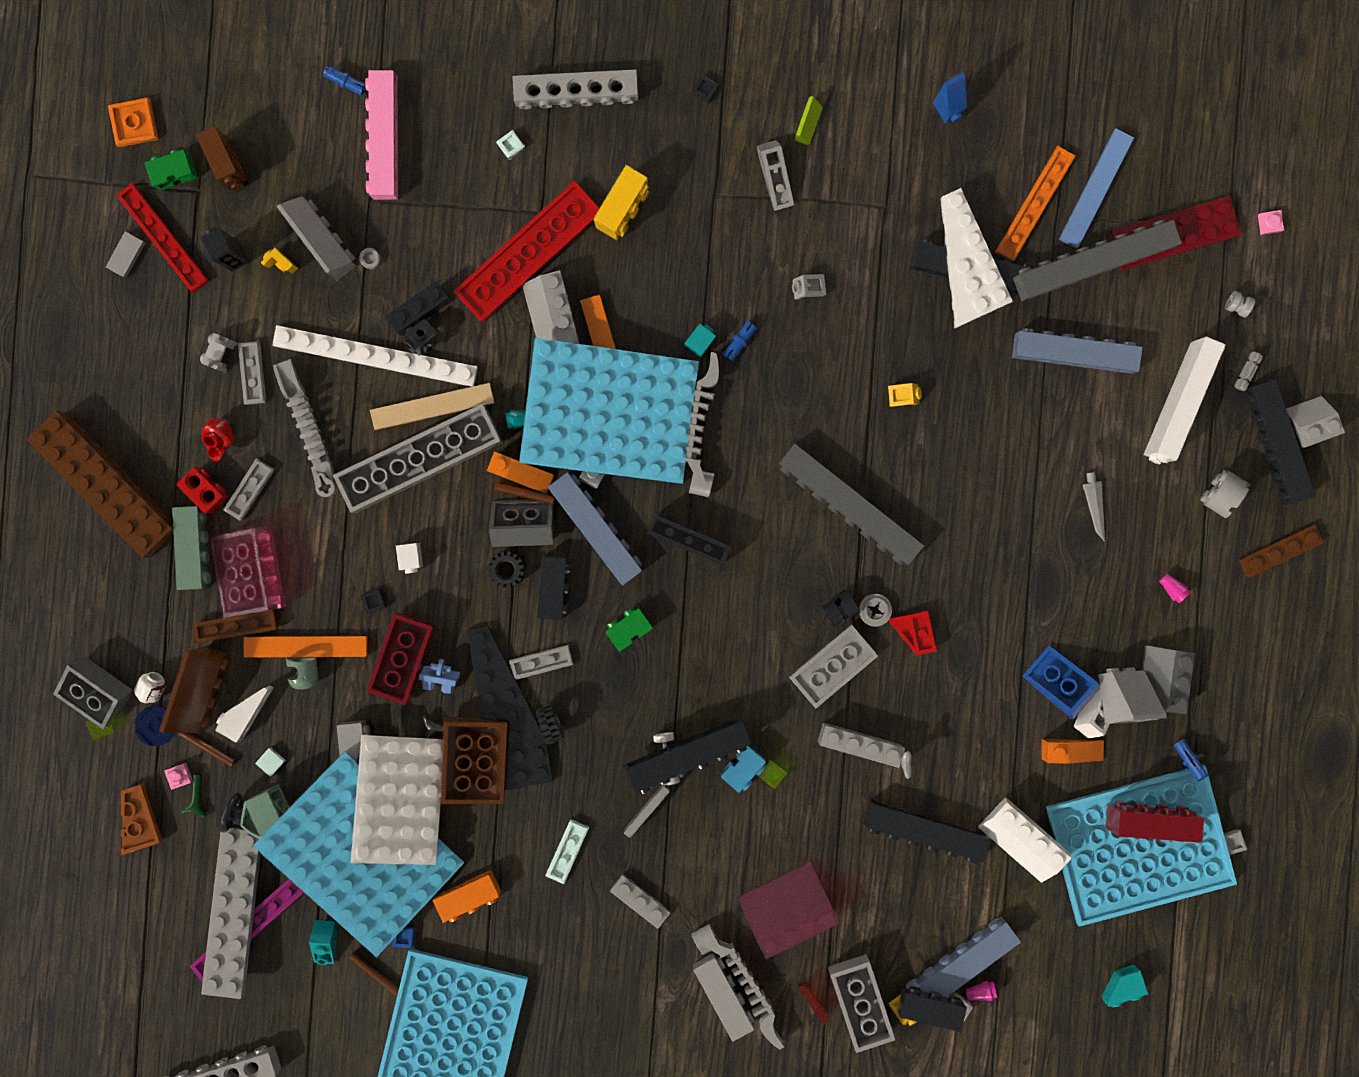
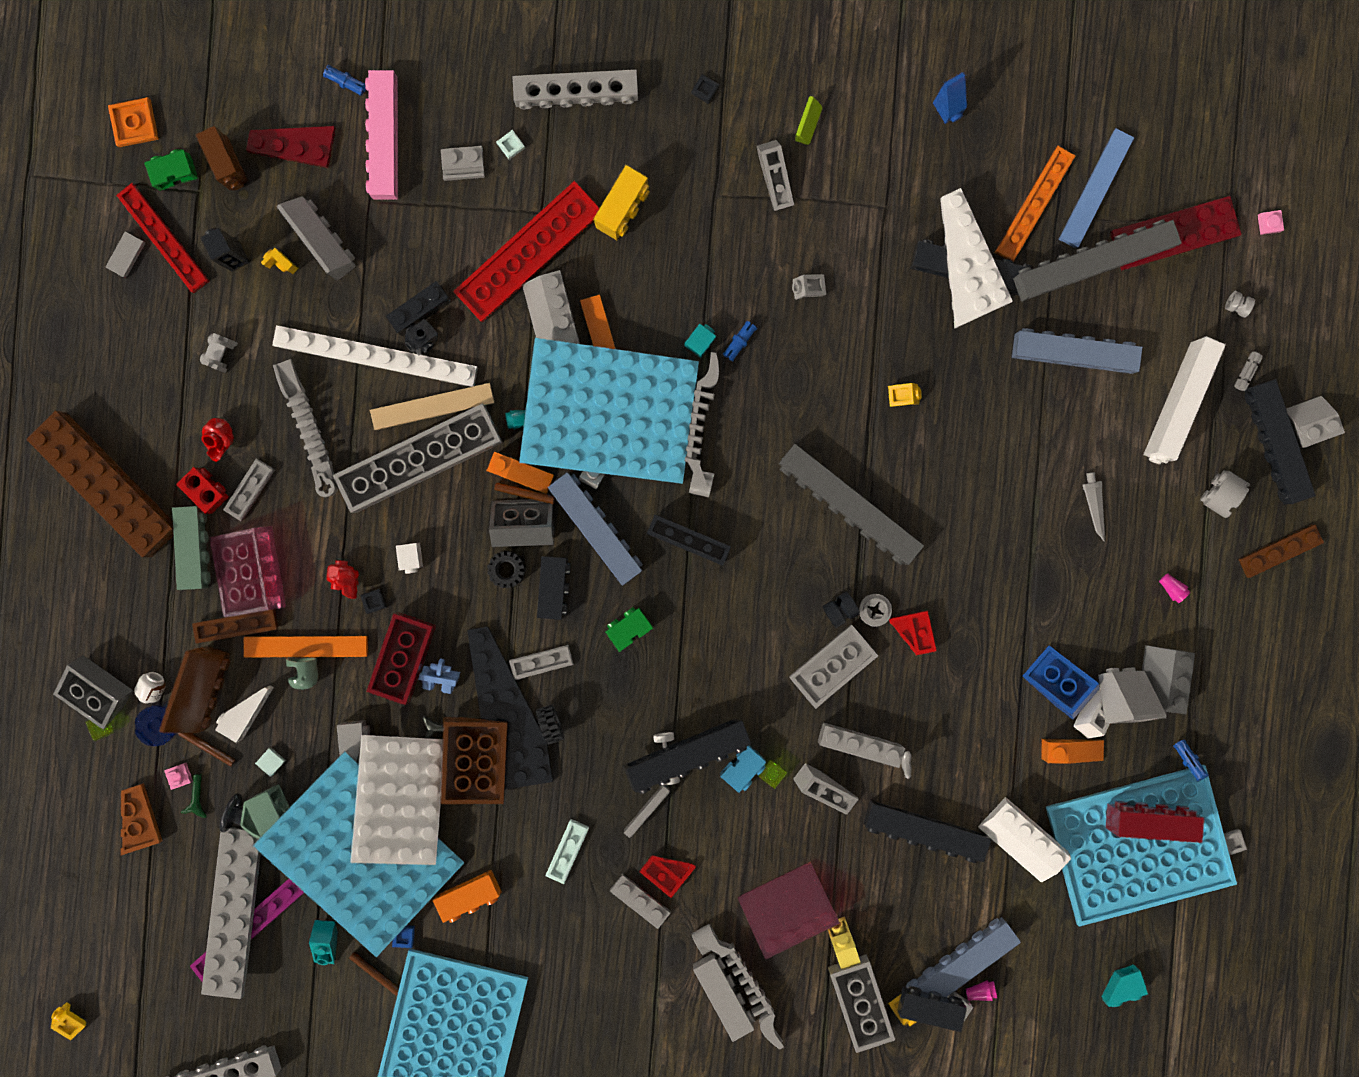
light grey tile [238,341,266,405] -> none
light grey tile [359,248,381,270] -> none
clear red tile [799,981,829,1025] -> none
none -> yellow bracket [51,1002,86,1040]
none -> dark red wing [246,126,336,168]
none -> red head [327,560,359,599]
none -> light grey plate [441,146,485,181]
none -> red wing [639,855,696,898]
none -> light grey slope [794,763,859,815]
none -> light yellow slope [825,917,860,969]

